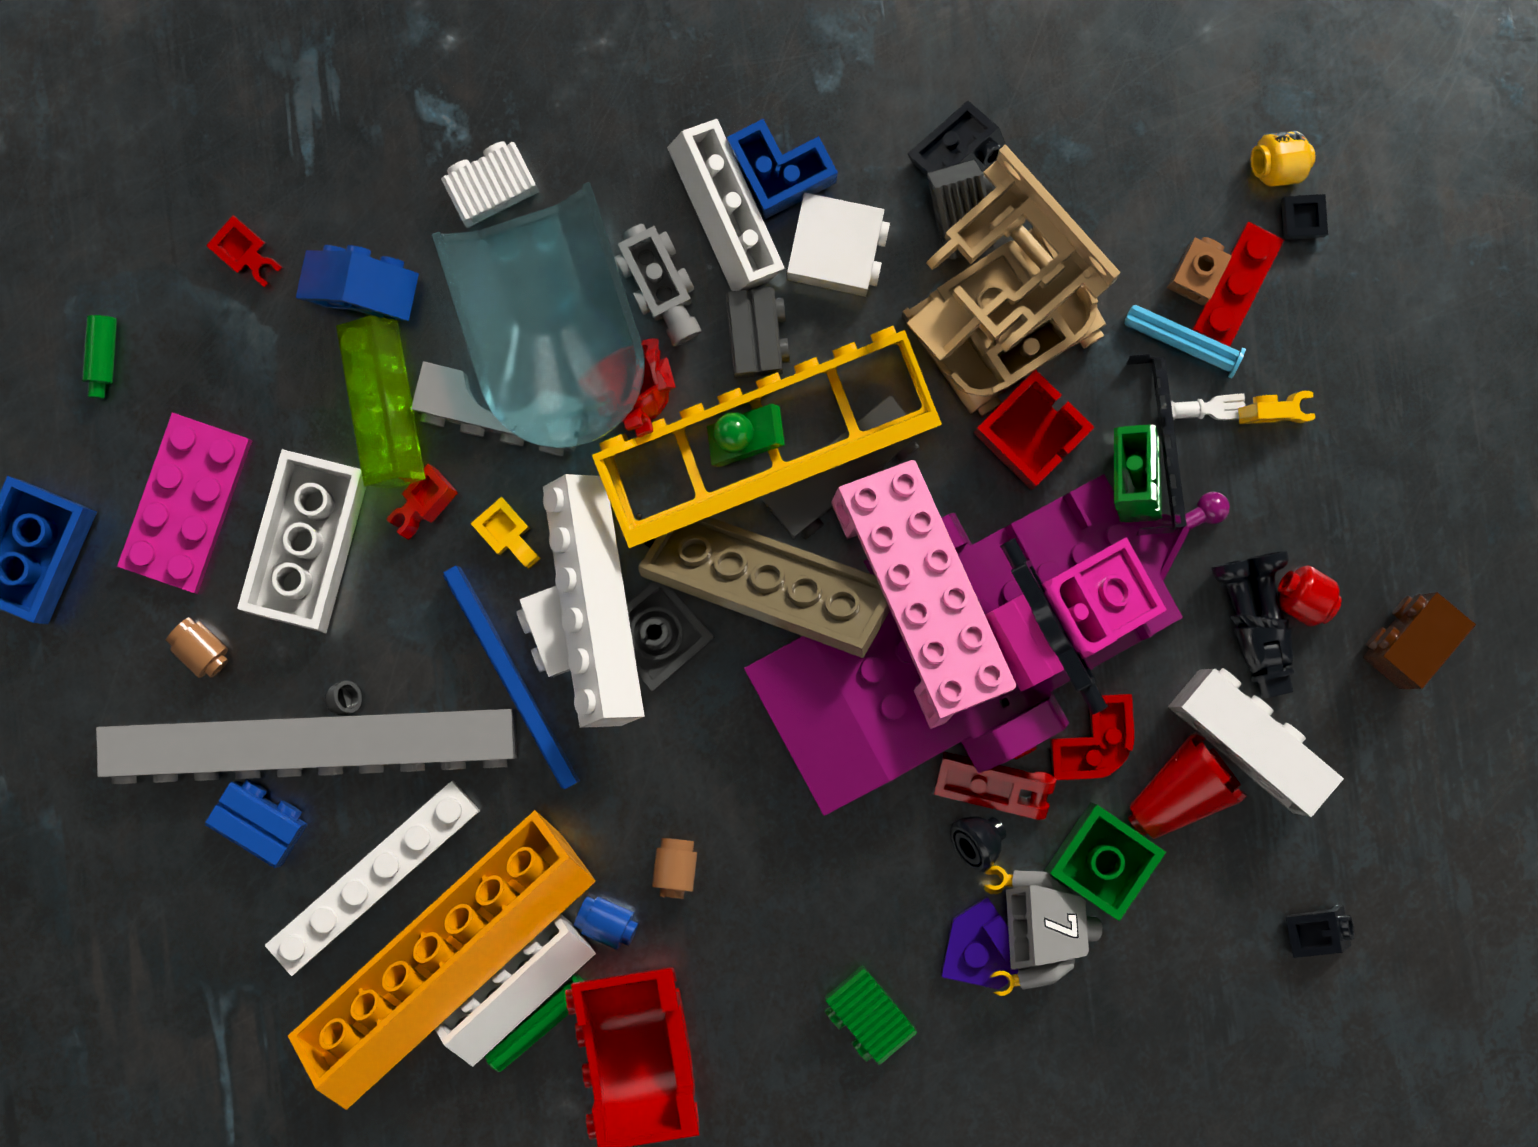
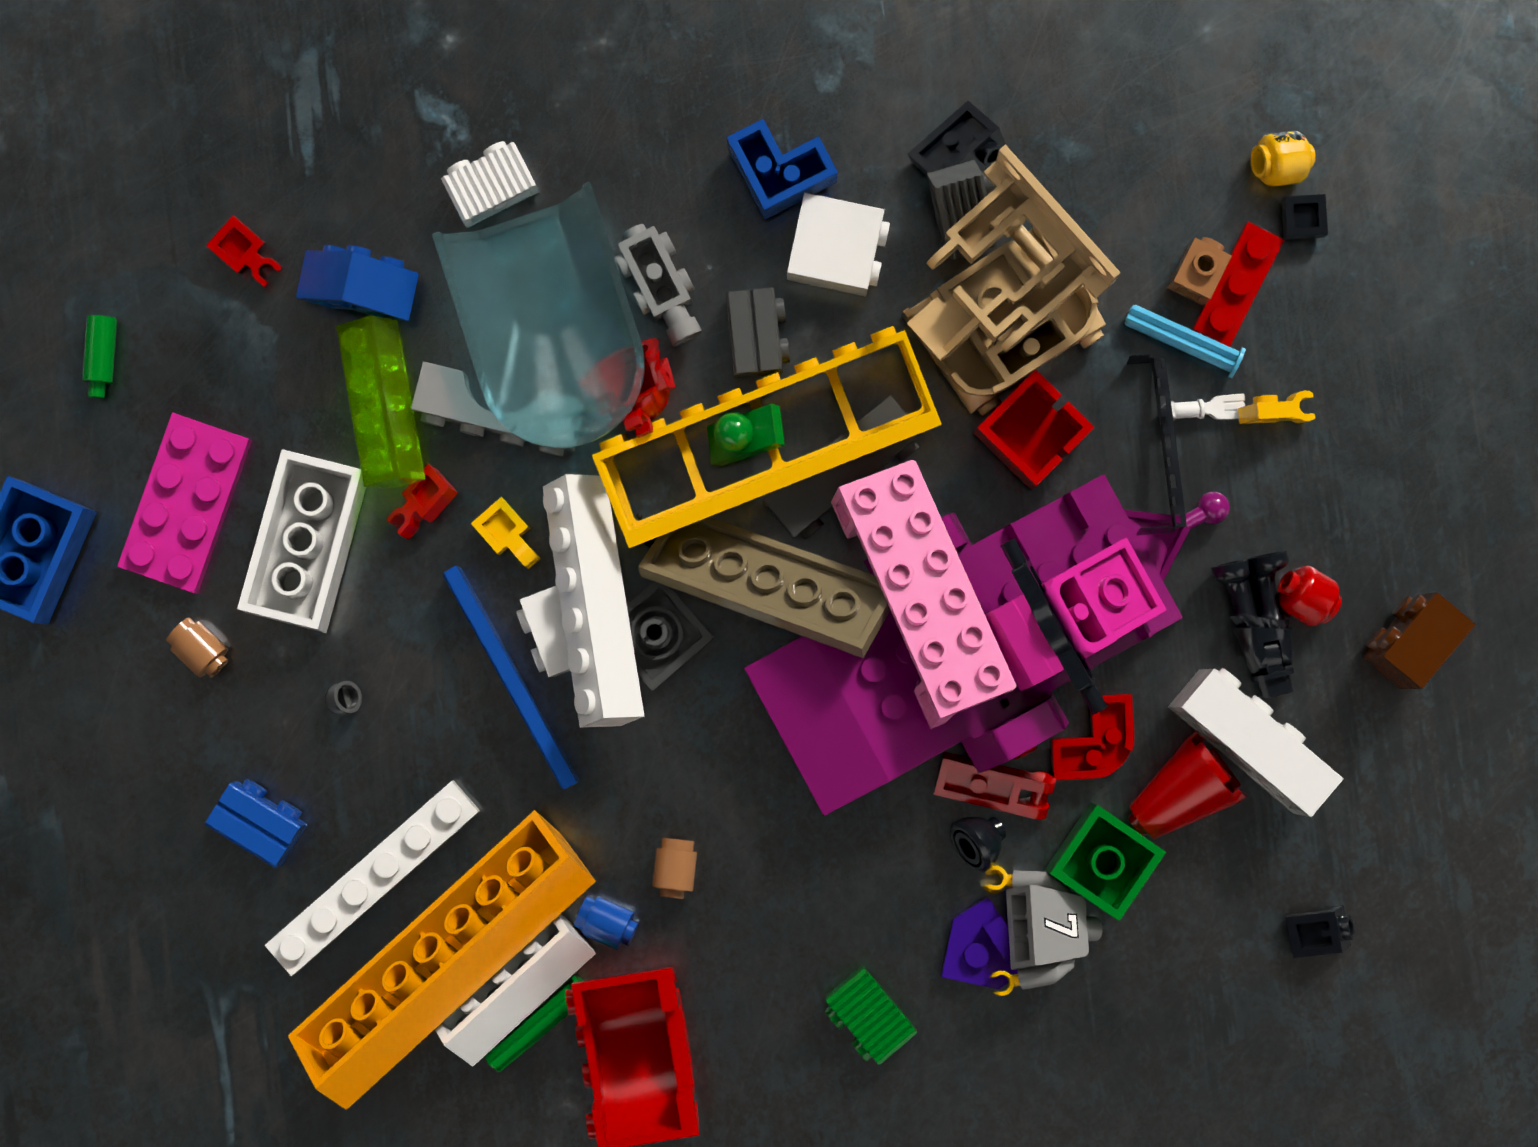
light grey brick [96,709,518,784] -> none
white brick [667,119,785,291] -> none
green brick [1114,424,1162,523] -> none

